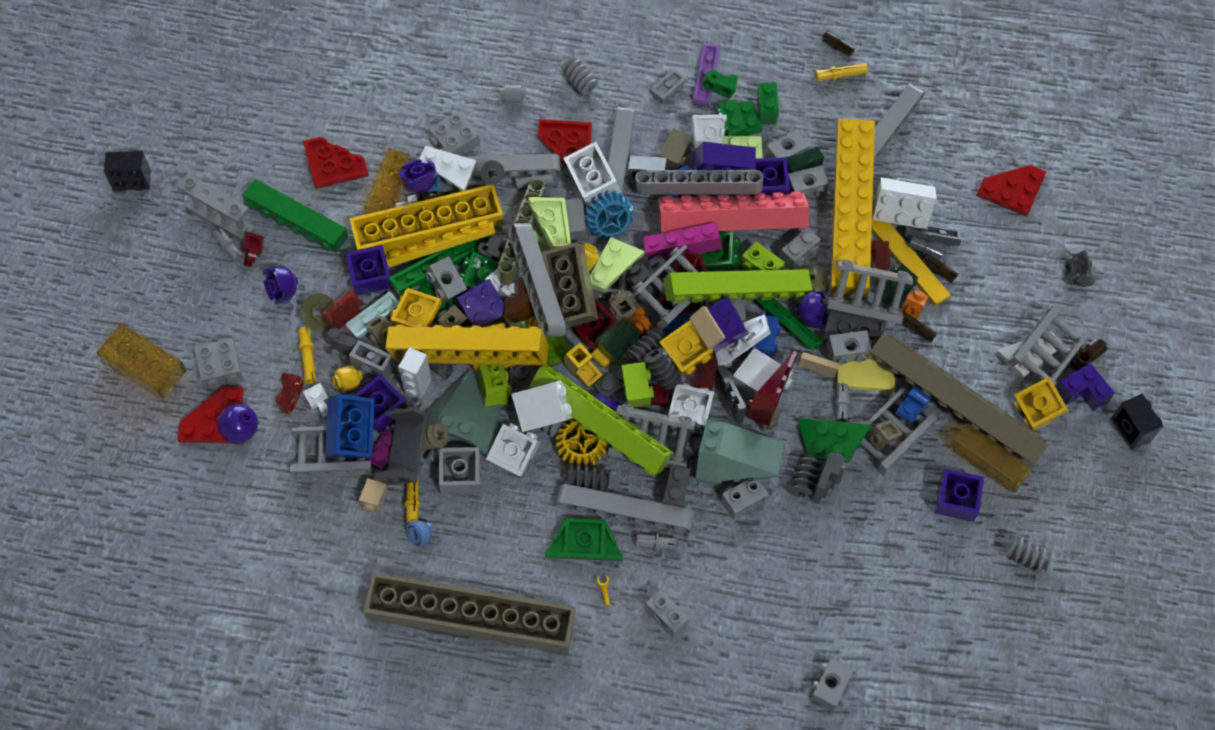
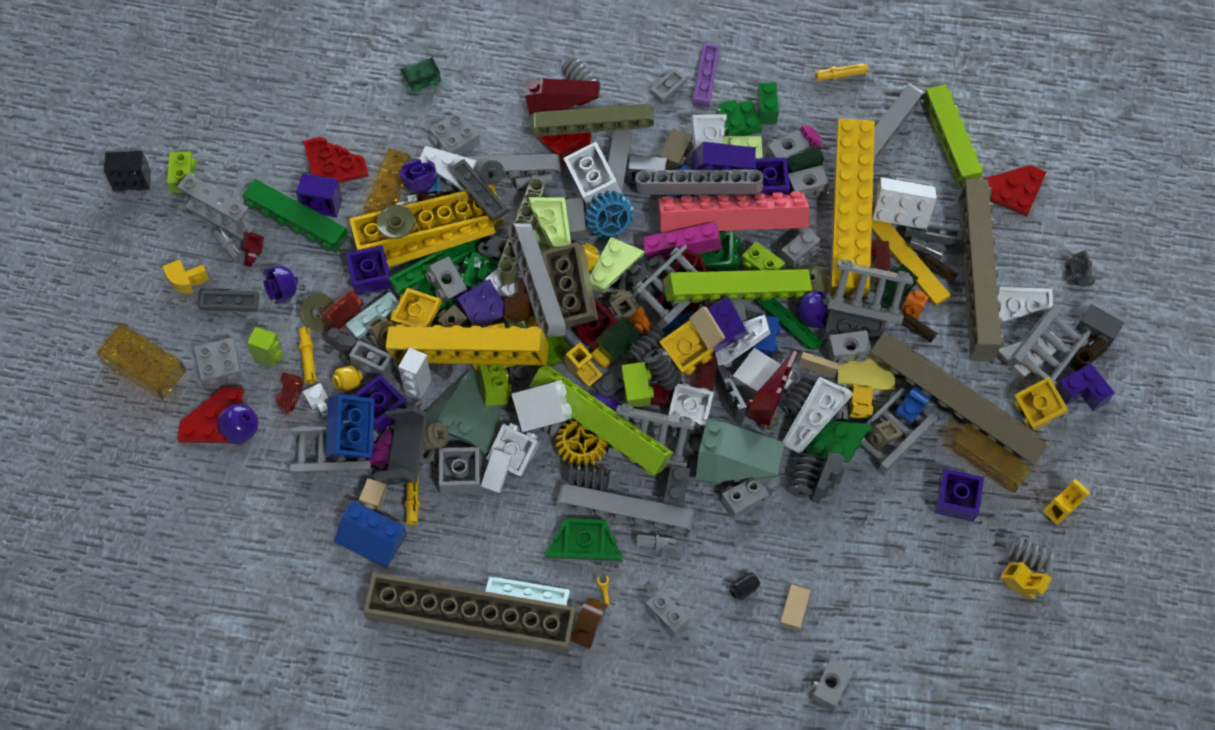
medium blue brick [406,520,433,548] -> none
light grey brick [500,85,526,103] -> none
green leg [702,70,738,99] -> none
dark brown axle [822,30,855,56] -> none
black brick [1111,393,1163,450] -> none
none -> yellow brick [162,260,209,294]
none -> lime brick [167,151,197,193]
none -> dark grey plate [199,290,259,312]
none -> lime brick [247,327,283,367]
none -> dark purple brick [296,174,343,218]
none -> blue slope [334,501,407,568]
none -> olive dish [377,205,415,239]
none -> clear green brick [400,57,441,94]
none -> dark grey plate [449,159,508,222]
none -> white tile [481,449,513,493]
none -> light aqua plate [485,576,570,605]
none -> dark red wedge [525,78,601,118]
none -> olive beam [530,104,654,136]
none -> reddish brown brick [571,597,608,649]
none -> black brick [729,572,760,601]
none -> tan tile [780,584,811,630]
none -> dark grey piece [781,376,817,419]
none -> white wing [783,377,854,454]
none -> dark pink gear [800,124,822,149]
none -> yellow brick [849,384,874,419]
none -> lime brick [923,85,983,186]
none -> dark tan brick [958,179,1004,361]
none -> white wing [998,287,1053,322]
none -> yellow brick [1000,562,1052,599]
none -> yellow brick [1043,479,1091,525]
none -> dark grey brick [1075,304,1125,347]

